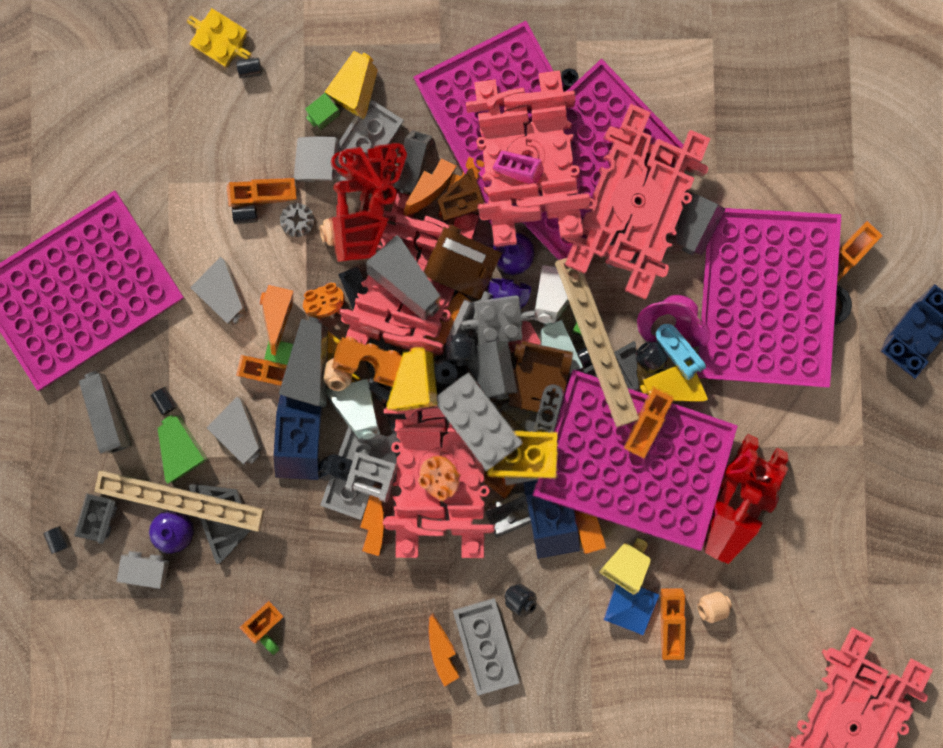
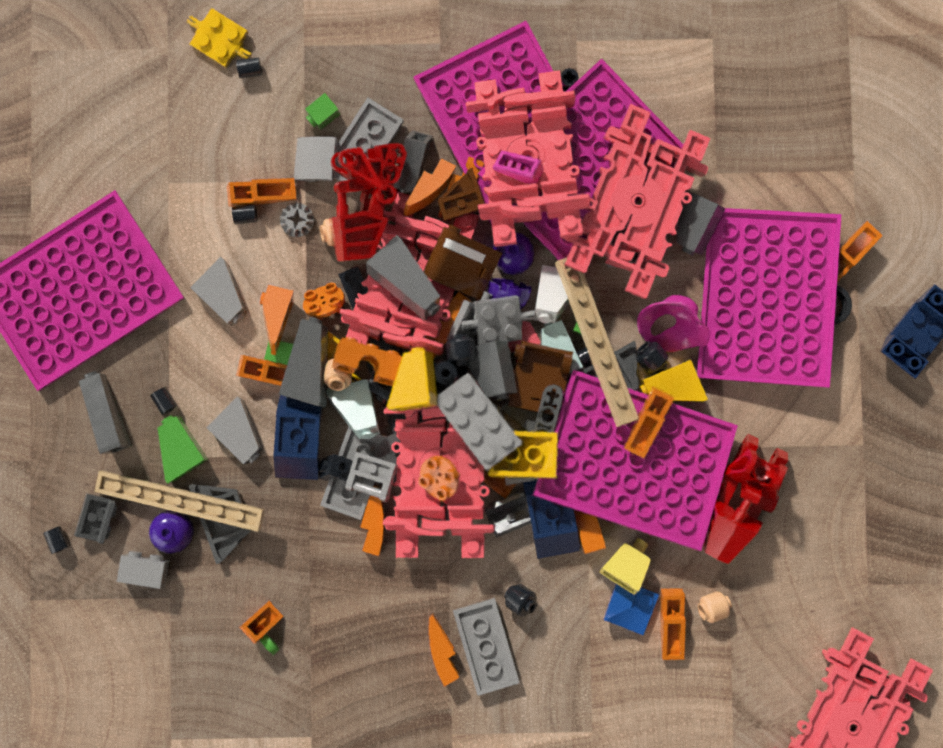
yellow slope [325,51,378,119] -> none
medium azure plate [656,324,706,380] -> none

